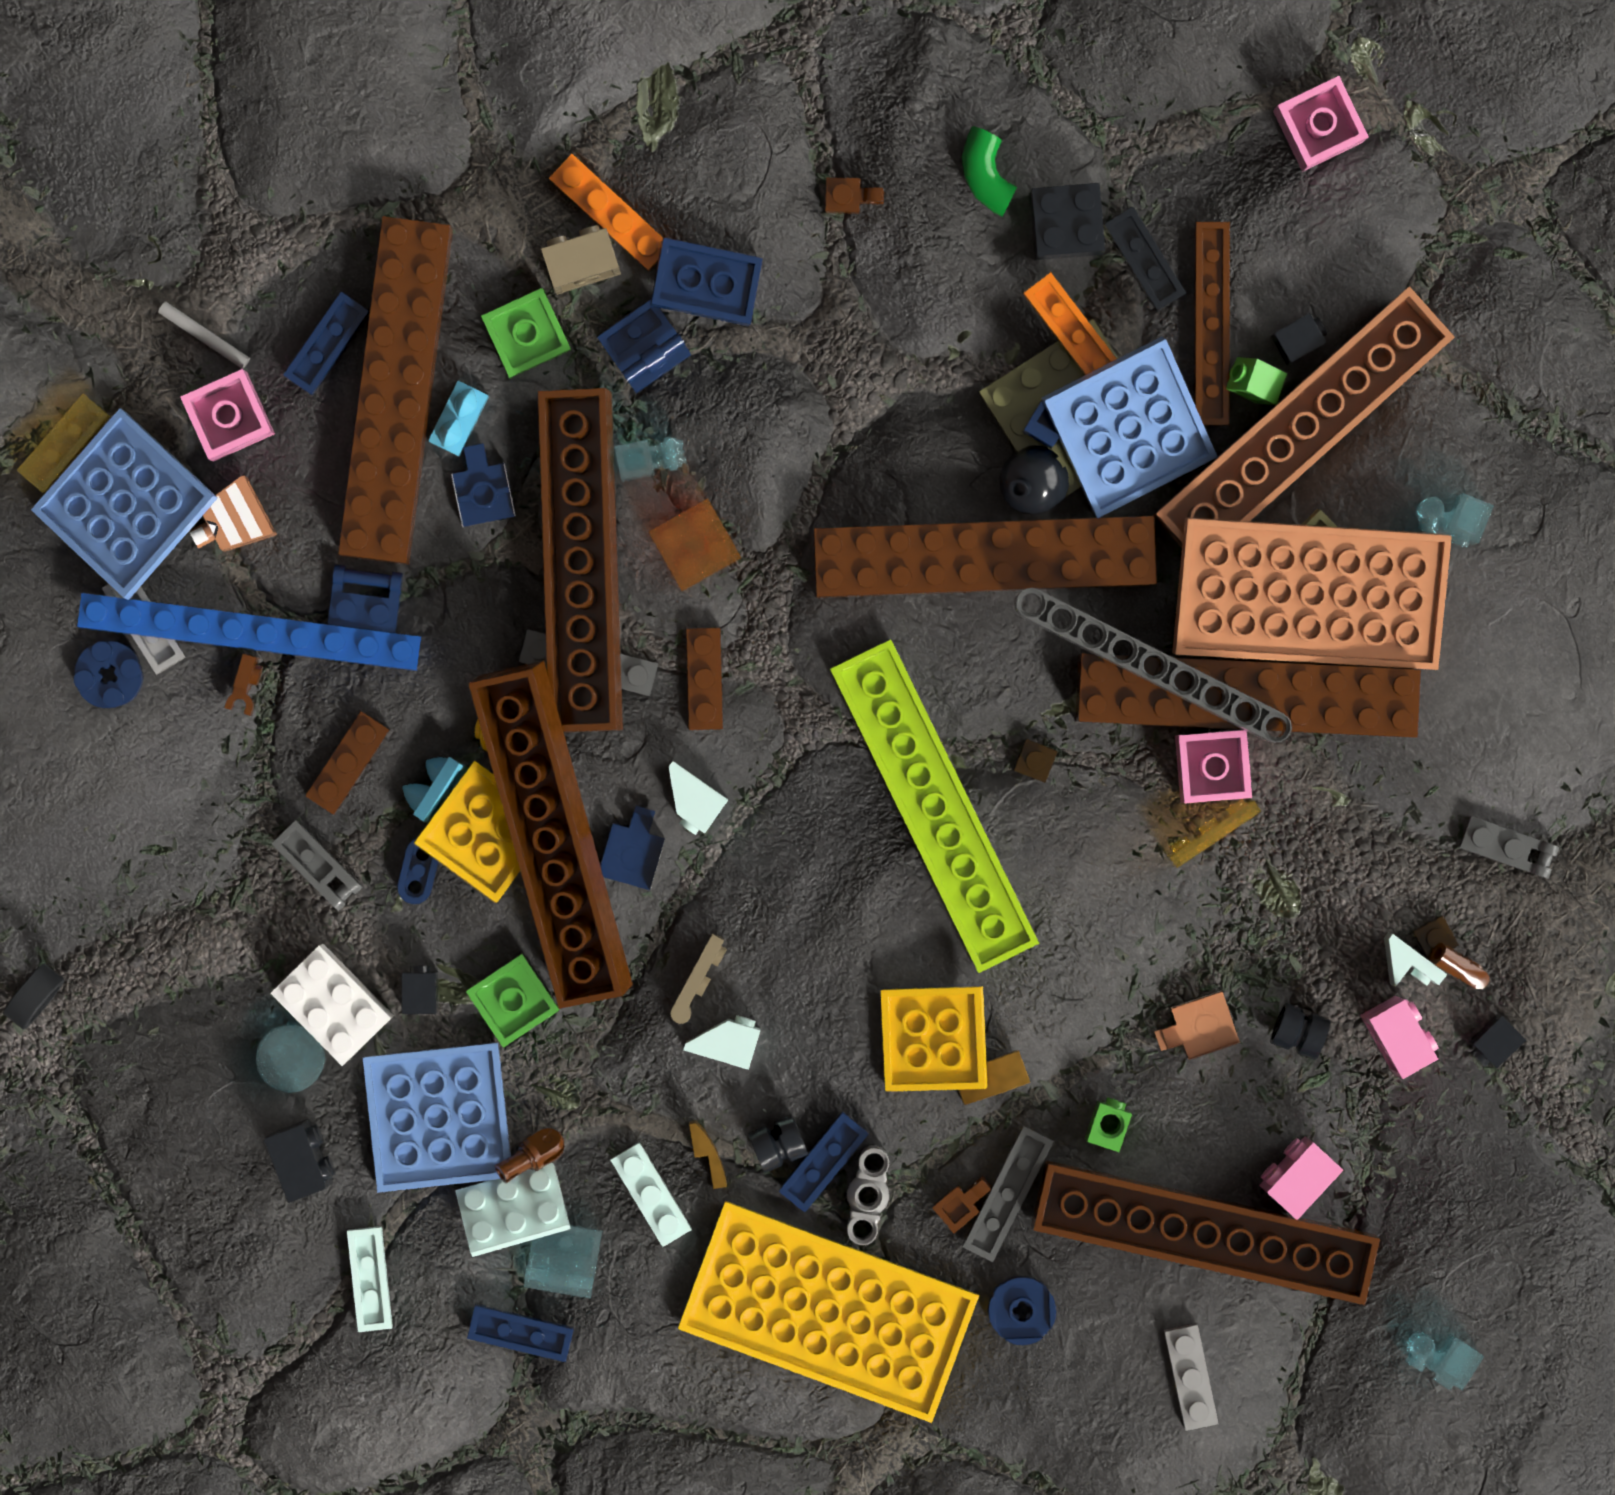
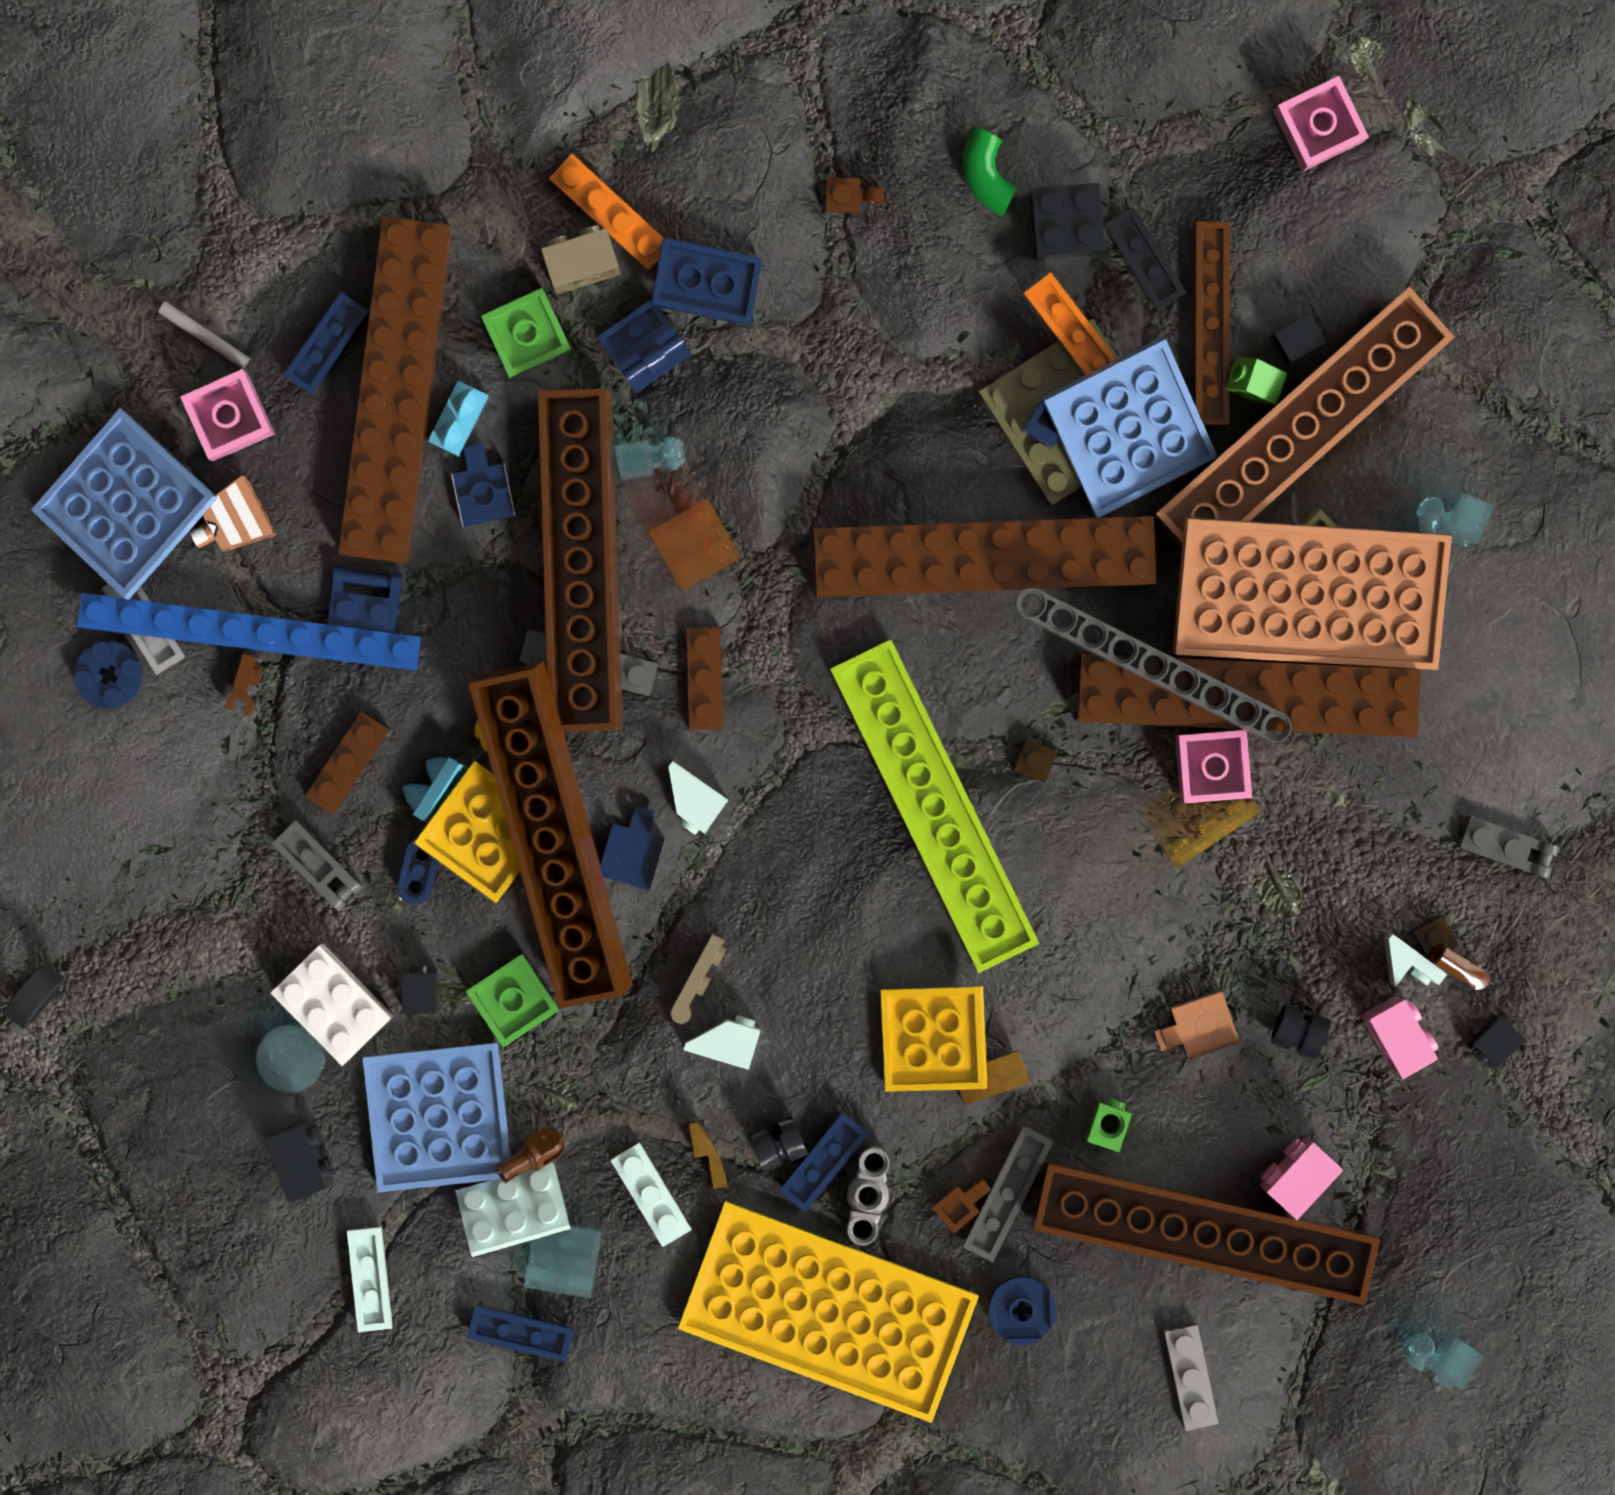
clear yellow plate [17,393,111,493] -> none
black cylinder [999,445,1069,515] -> none

